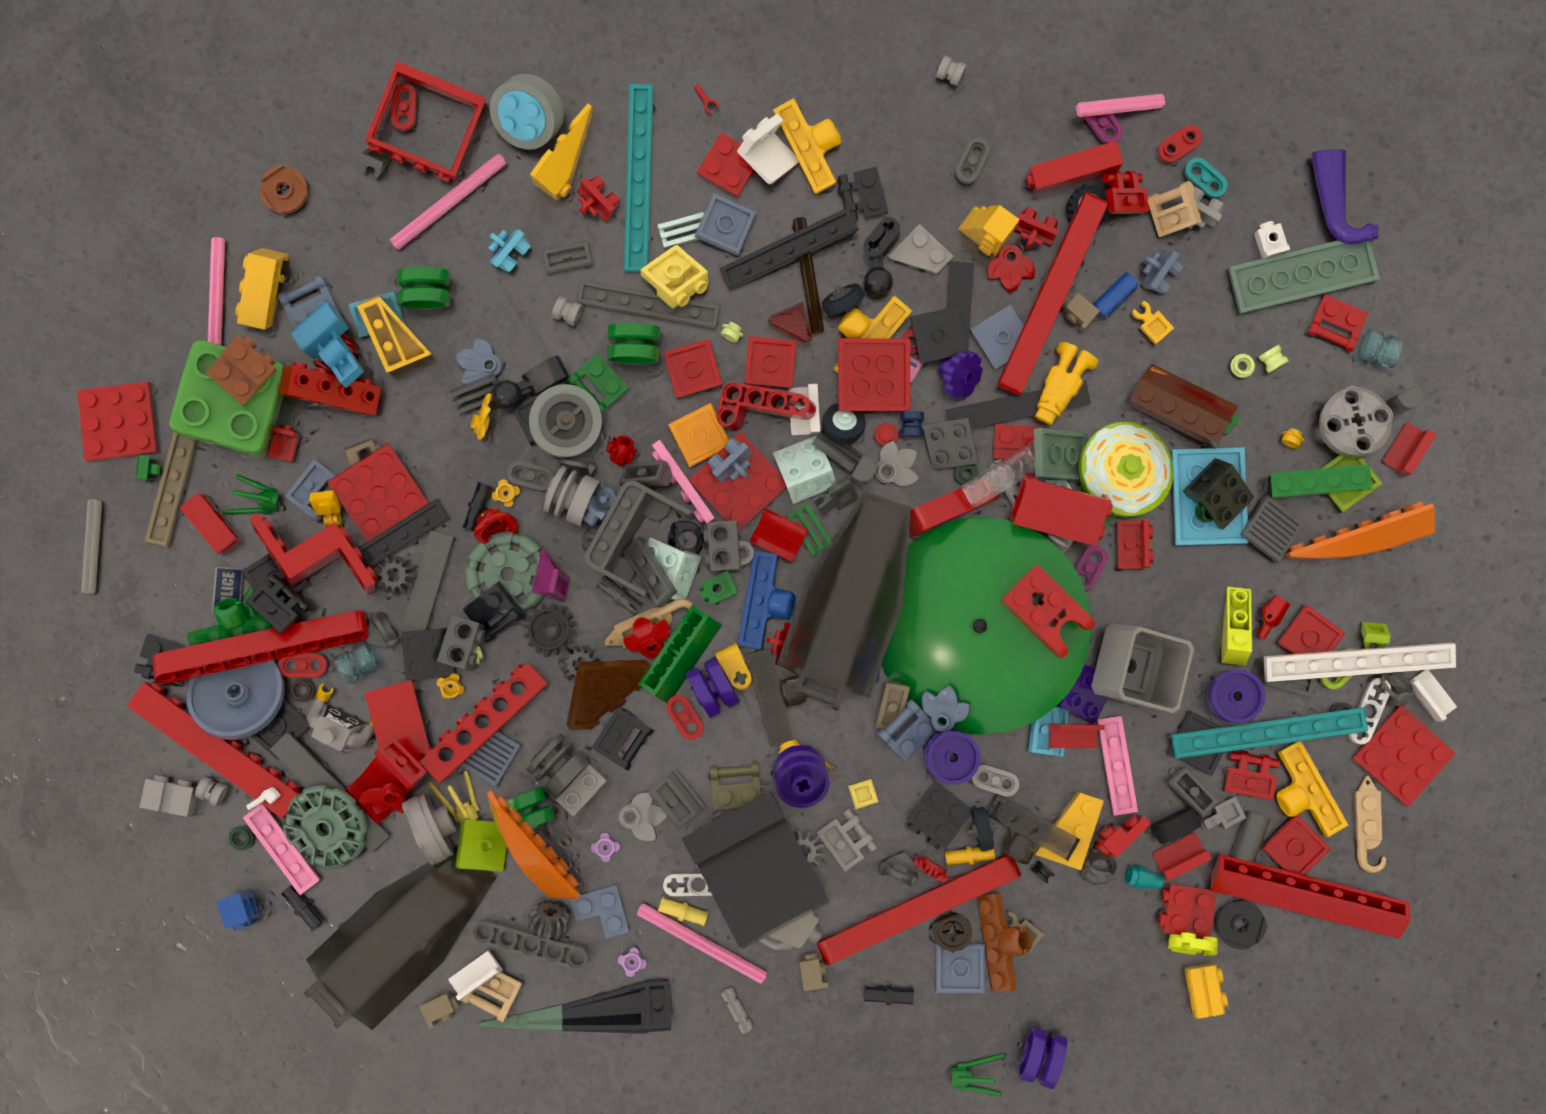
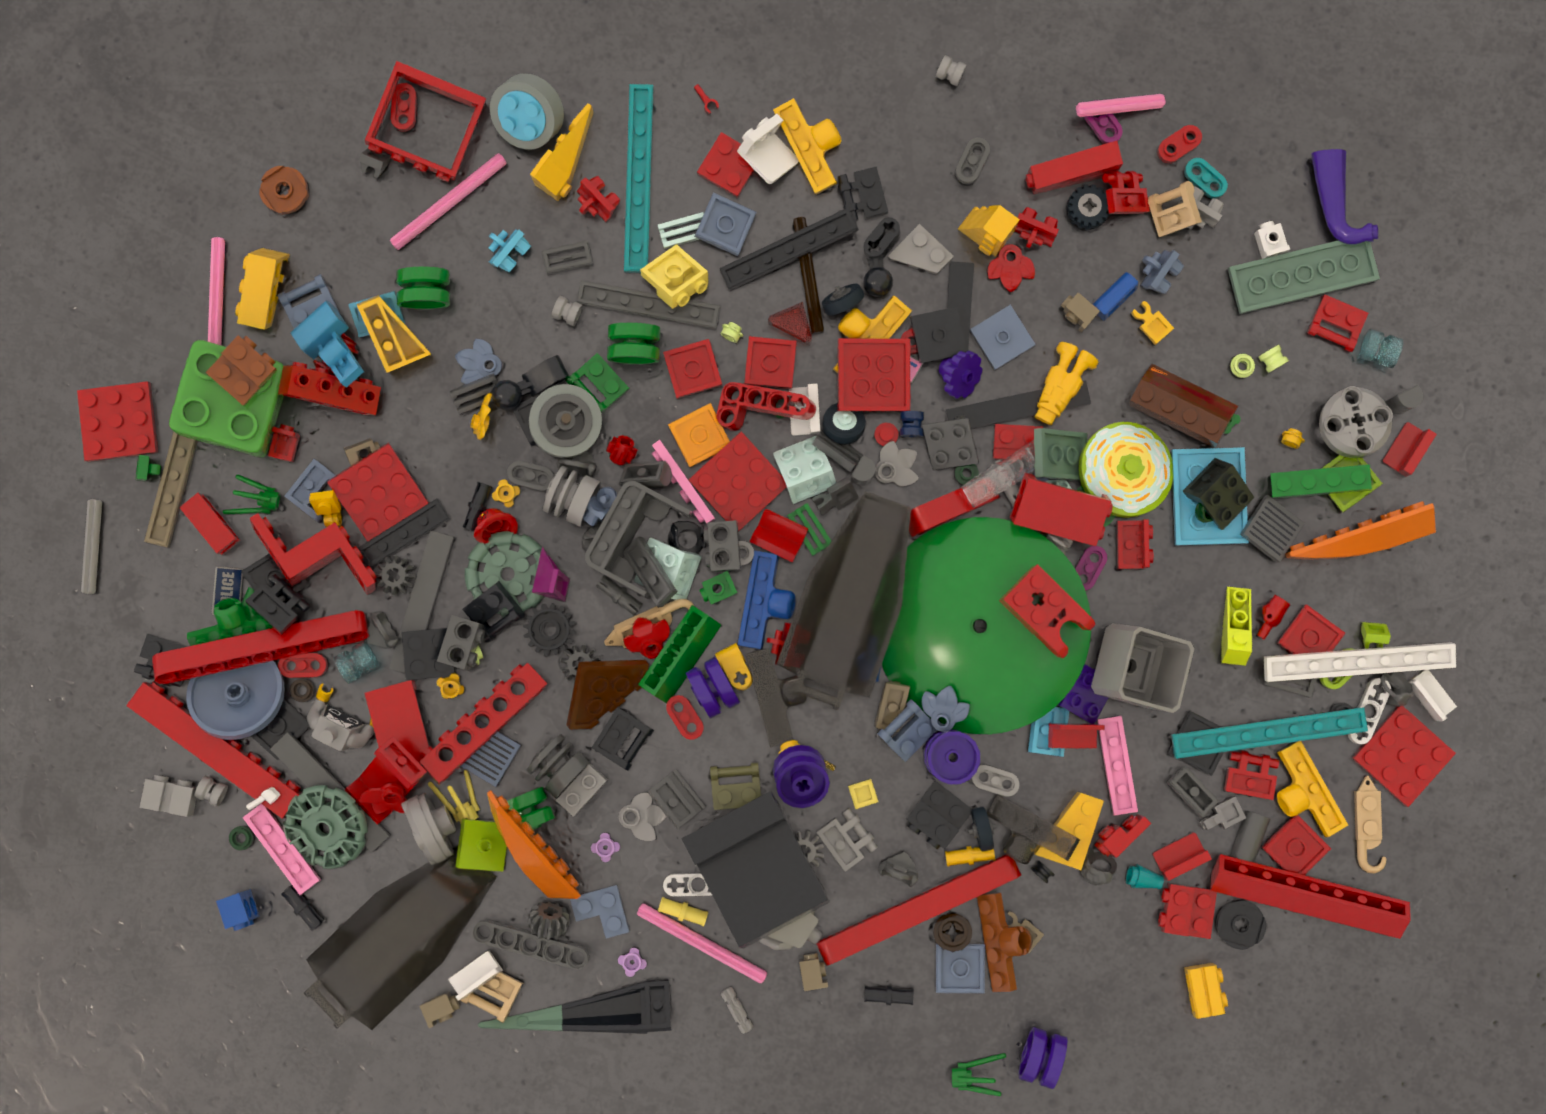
sand blue hips [708,438,753,484] -> none
red gear [913,856,949,882] -> none
red beam [997,192,1108,396] -> none
black tyre [1152,807,1202,844] -> none
neon yellow plate [1168,933,1218,956] -> none
dark purple wheel [1206,669,1265,723] -> none

